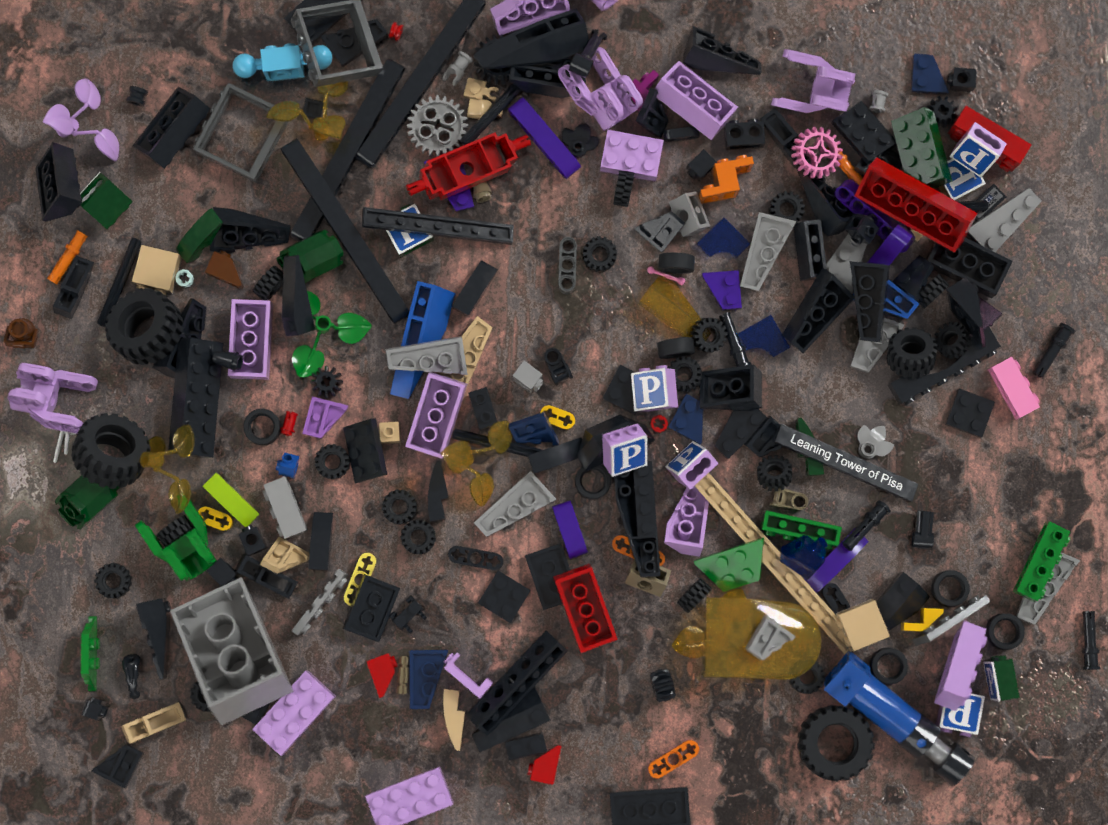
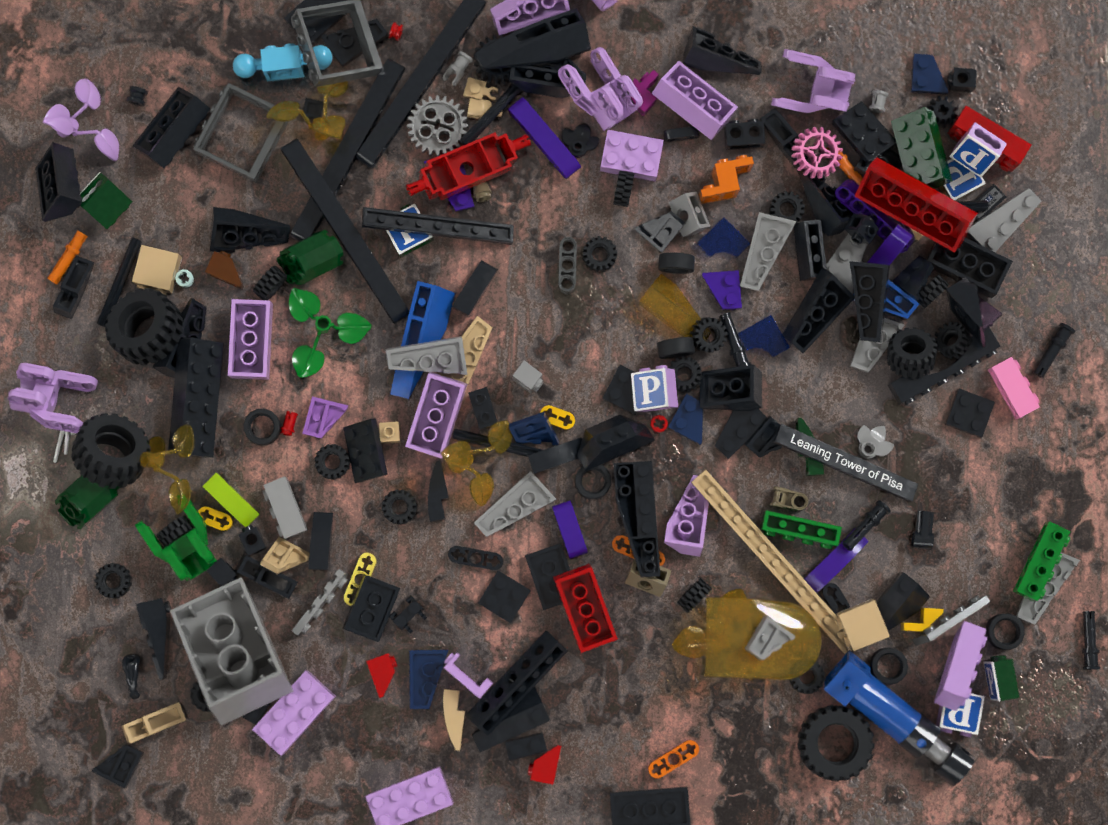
reddish brown piece [4,318,39,349] -> none
black plate [80,697,108,721] -> none
green wing [81,616,100,691] -> none
dark green slope [176,208,223,263] -> none
black cone [213,351,243,371] -> none
blue plate [276,453,299,479] -> none
black wedge [282,255,316,336] -> none
black gear [310,366,343,399] -> none
dark tan axle [397,656,410,694] -> none
black tyre [401,519,436,555] -> none
black piece [544,348,573,386] -> none
black piece [569,29,608,78] -> none
piece [602,423,647,477] -> none
black wing [636,88,669,138] -> none
bright pink hinge [647,266,685,285] -> none
black gear [650,669,676,702] -> none
piece [665,441,718,489] -> none
black brick [686,149,717,182] -> none
green wing [694,537,764,592] -> none
black tyre [757,455,792,492] -> none
clear blue torso [780,535,827,580] -> none
black tyre [931,570,970,607] -> none

